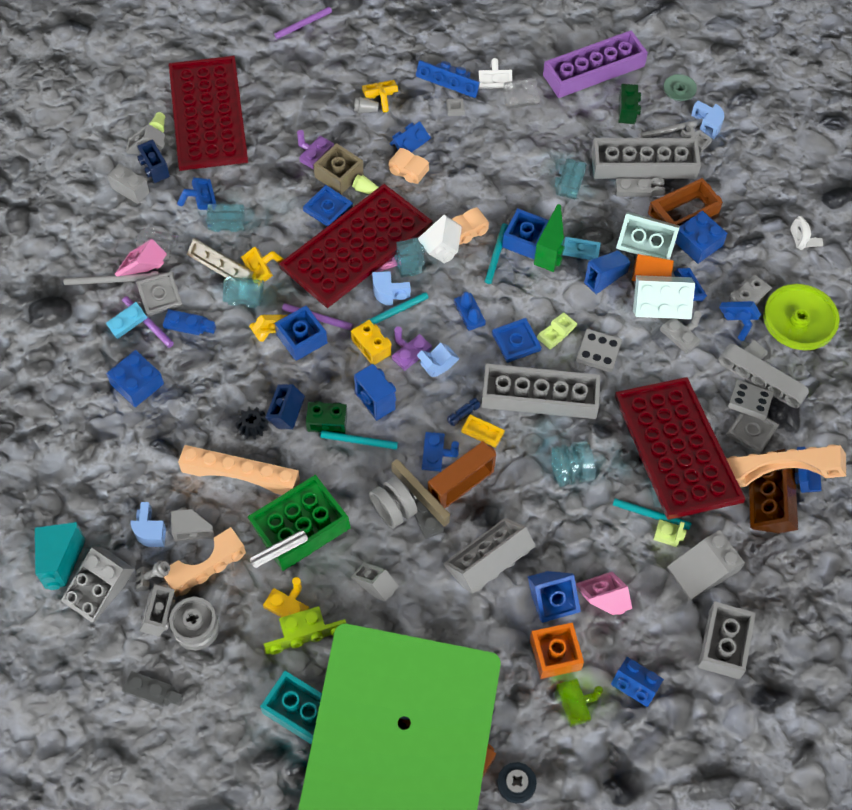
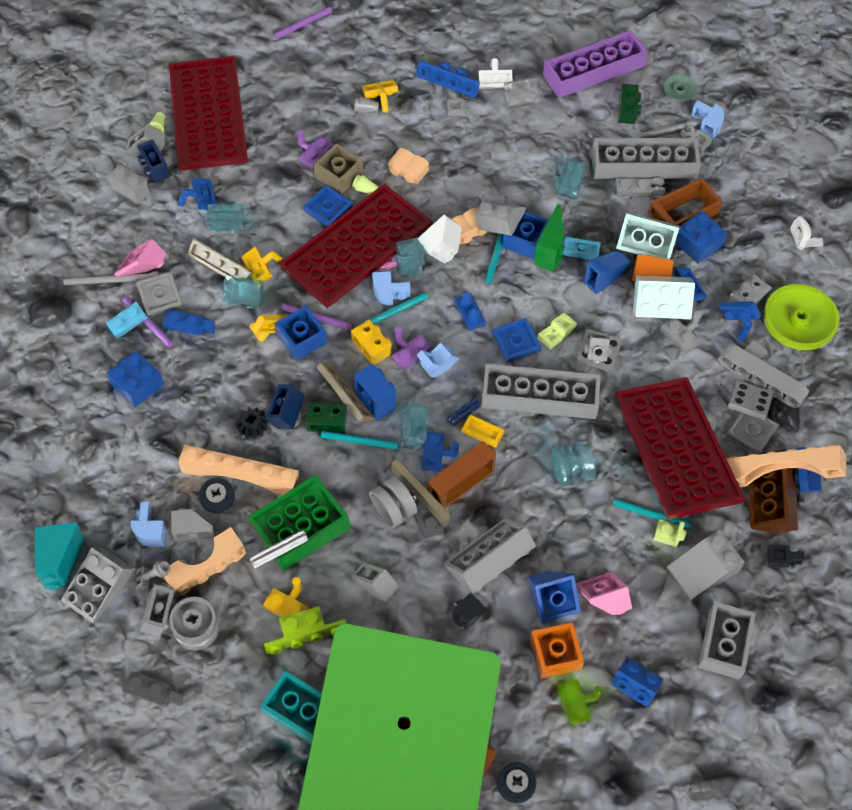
blue bracket [389,121,431,152] -> none
none -> black wheel [199,478,235,514]
none -> dark tan tile [317,363,374,422]
none -> clear light blue brick [400,403,428,451]
none -> black brick [452,593,485,630]
none -> light grey slope [475,201,526,236]
none -> light grey brick [584,333,612,363]
none -> black plate [767,544,805,568]

